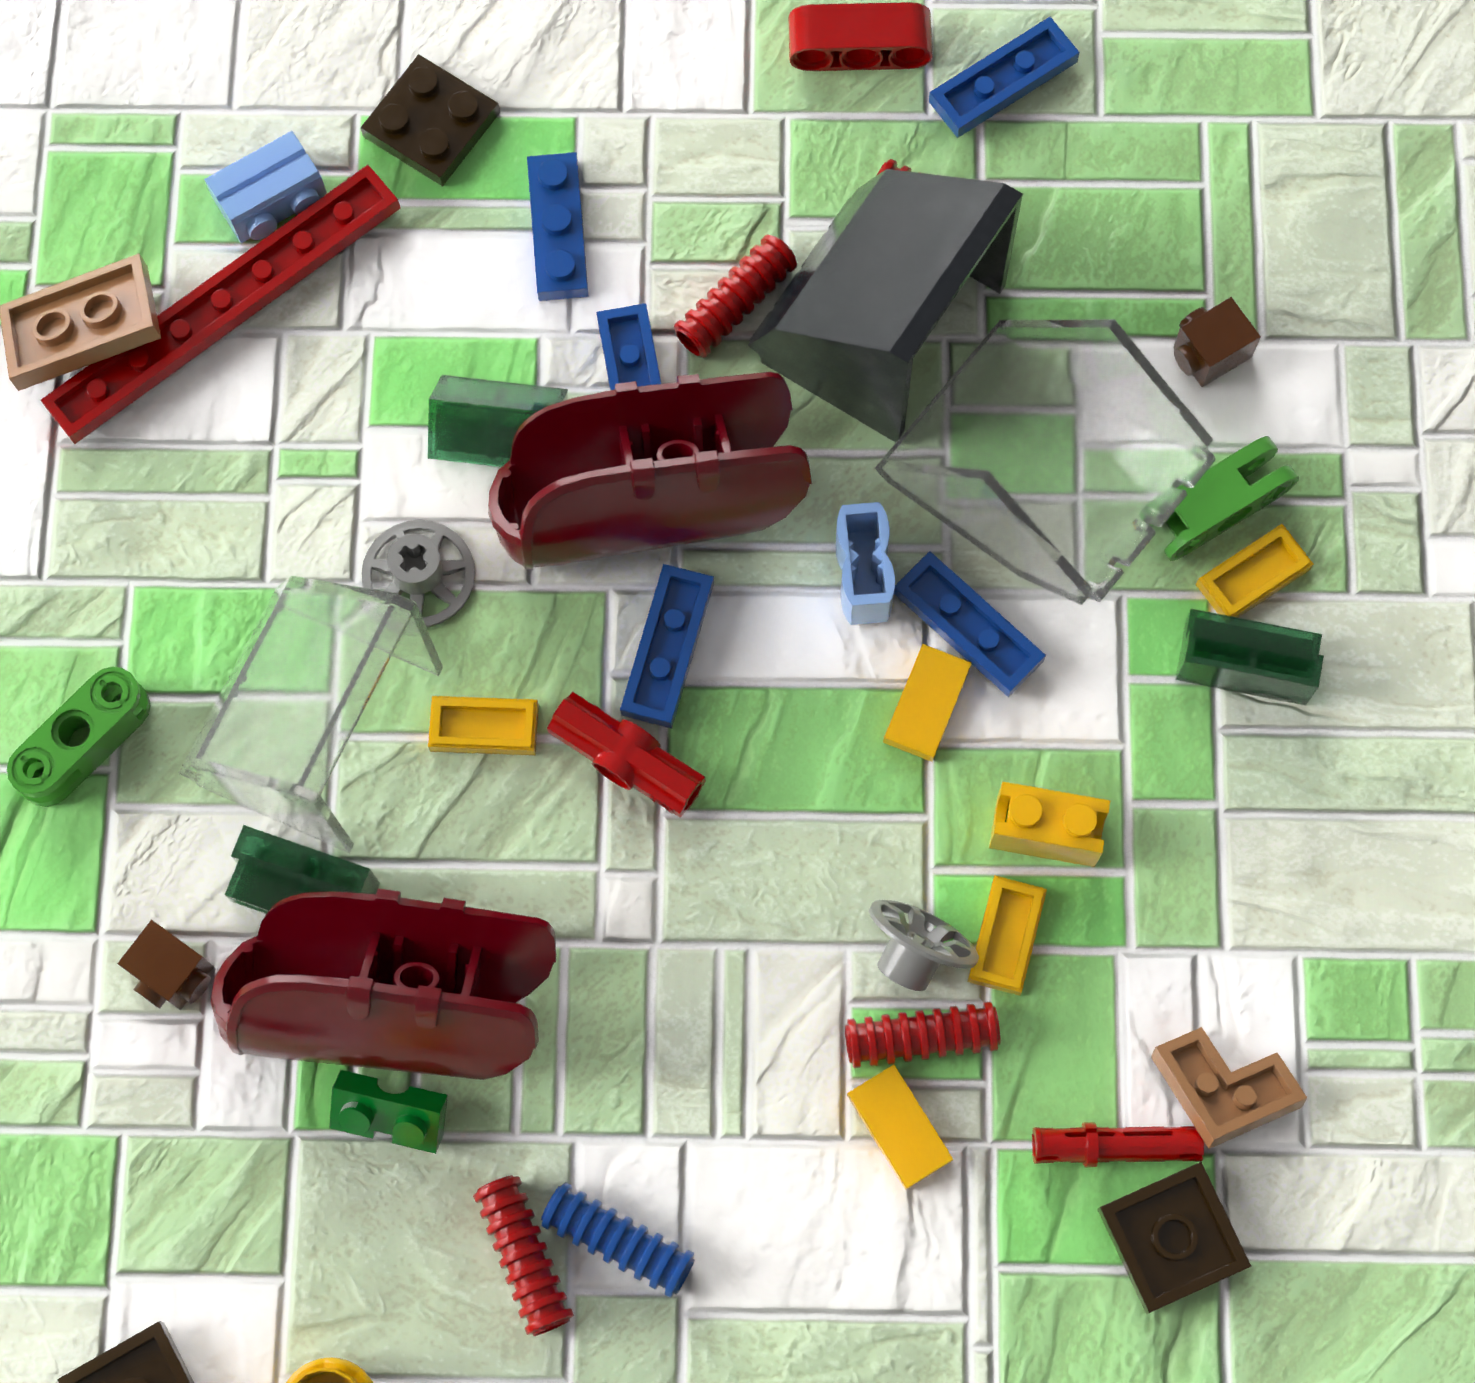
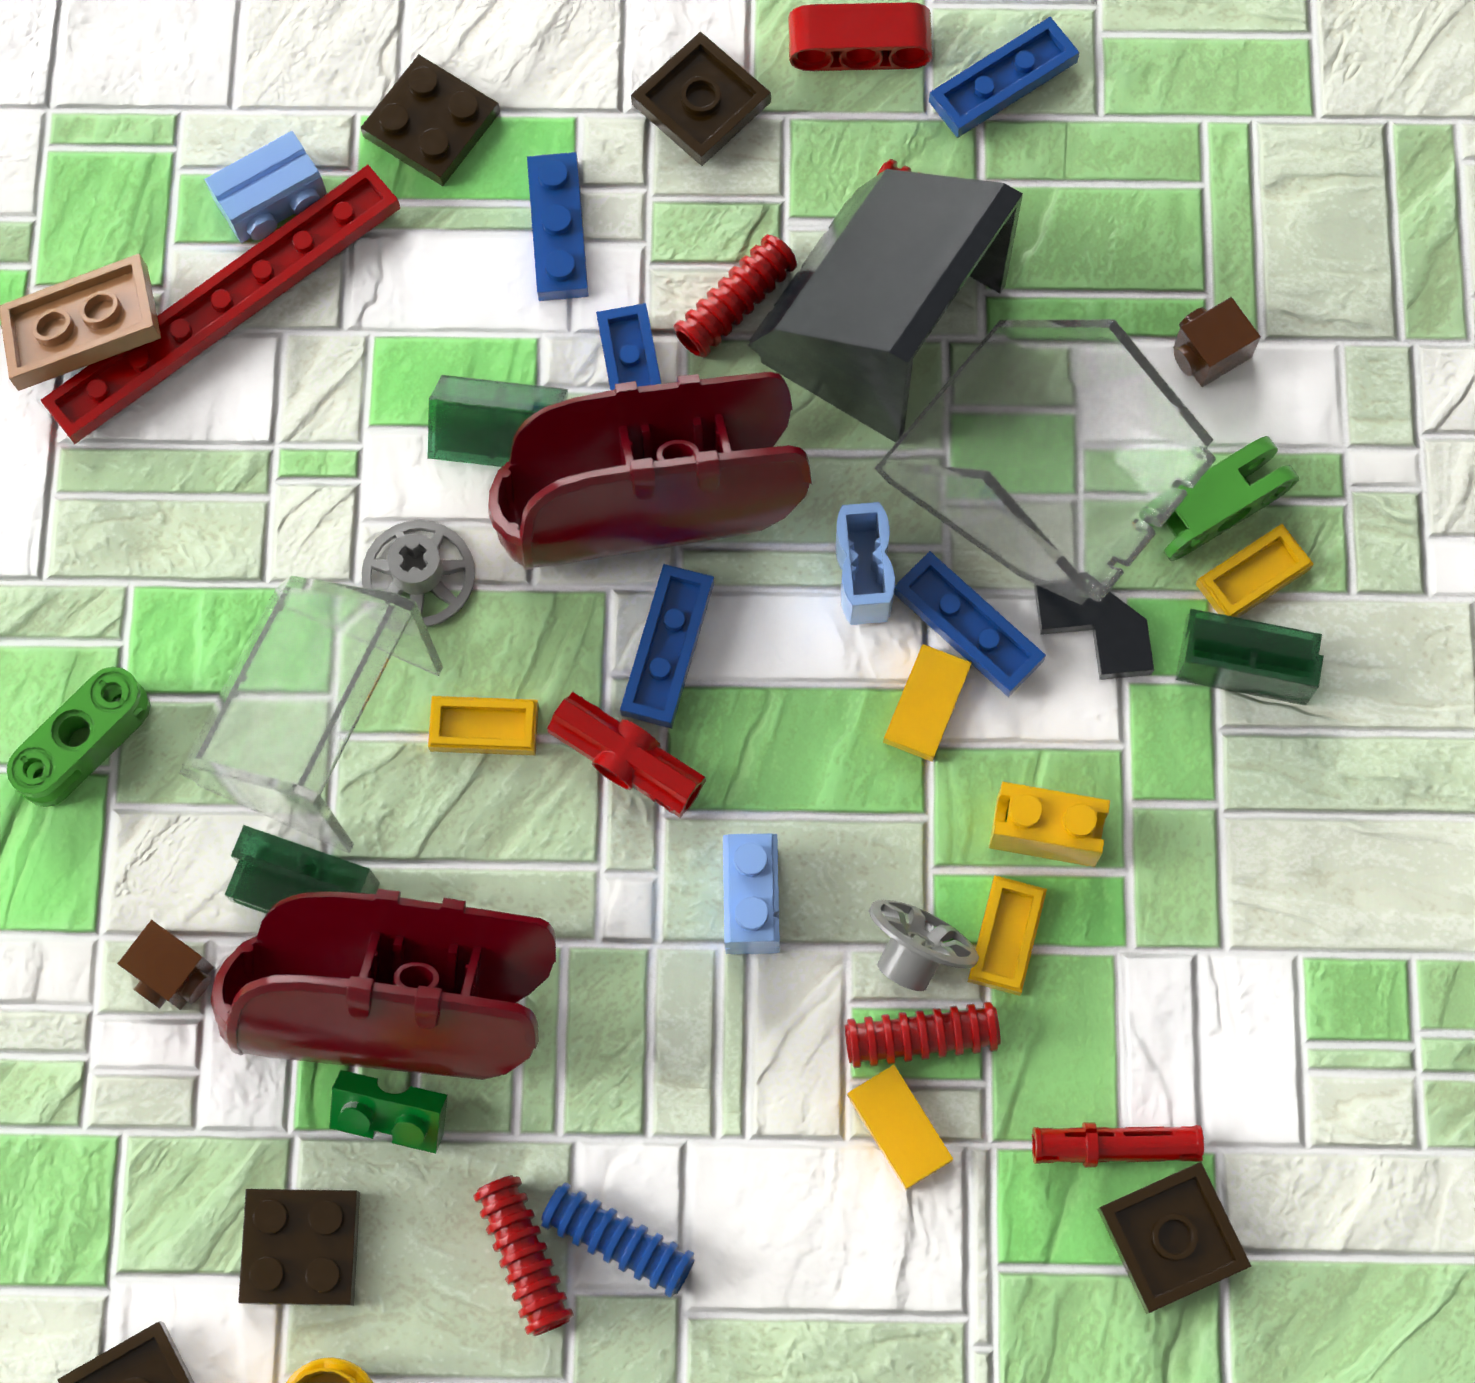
medium nougat plate [1151,1027,1307,1149] -> none
none -> dark brown plate [238,1189,360,1306]
none -> dark brown plate [631,31,771,166]
none -> light blue brick [723,833,780,954]
none -> black tile [1034,575,1154,680]

